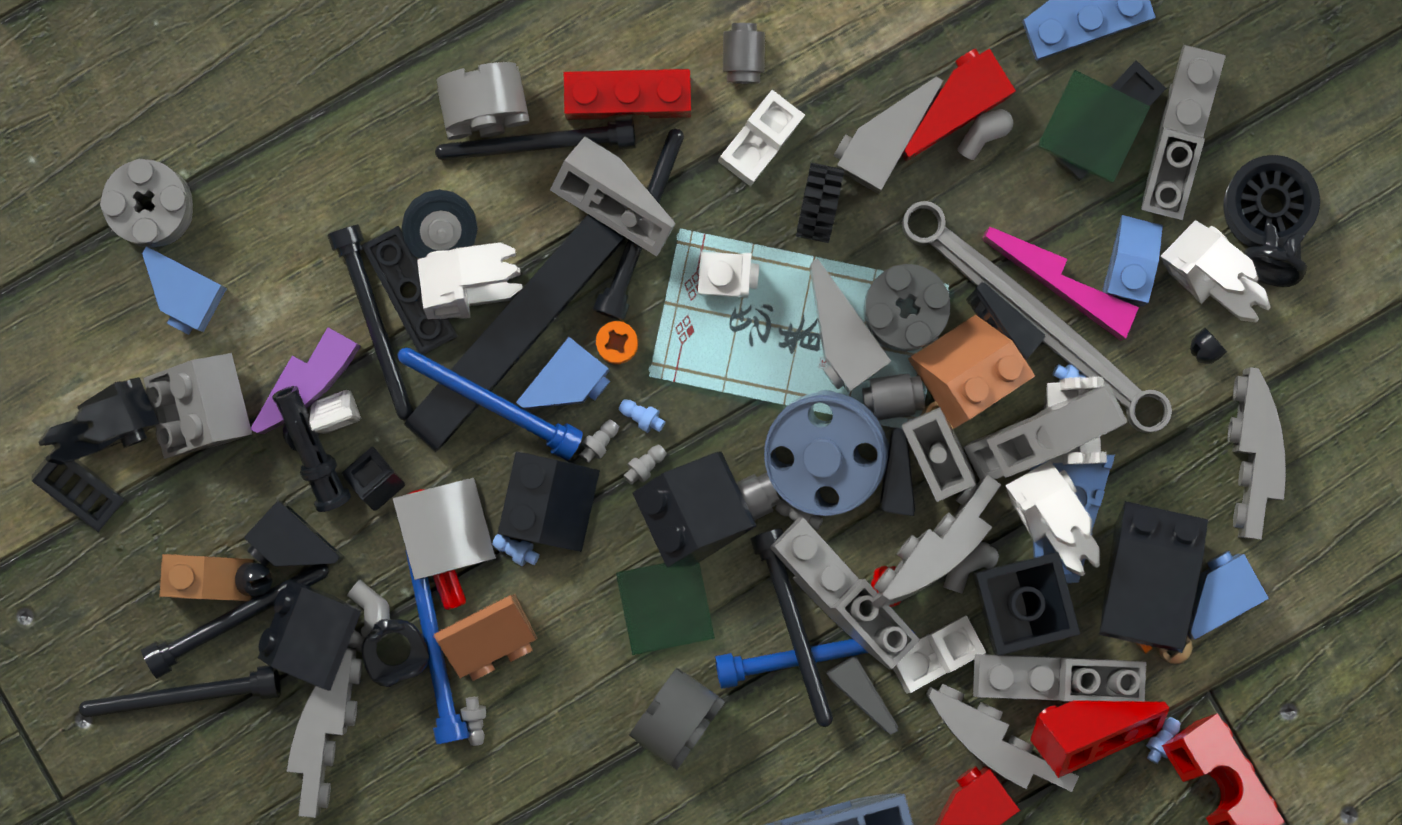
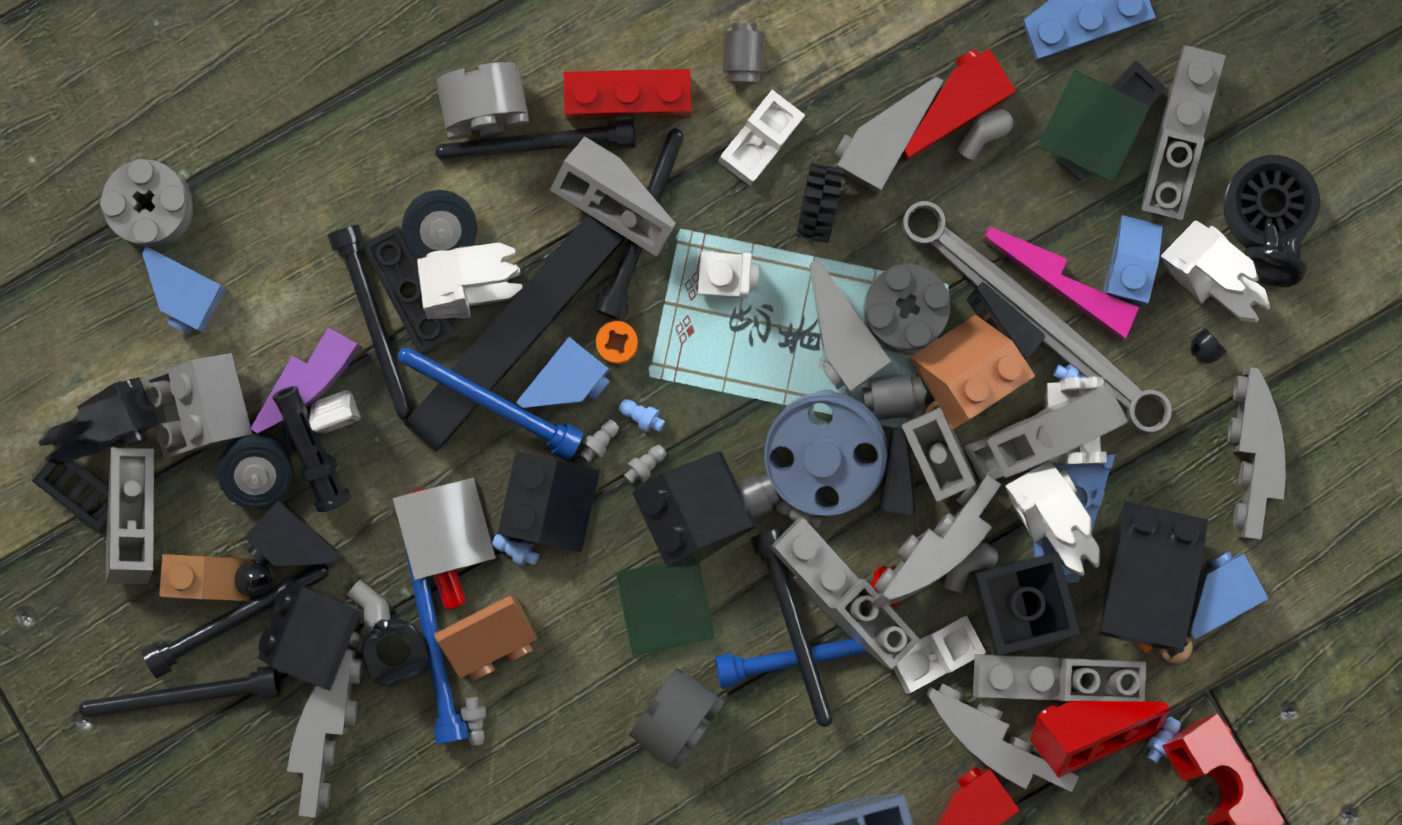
black slope [341,446,405,511] -> none
dark grey slope [826,656,898,735] -> none
none -> light grey slope [106,447,154,584]
none -> black wheel [217,434,294,509]

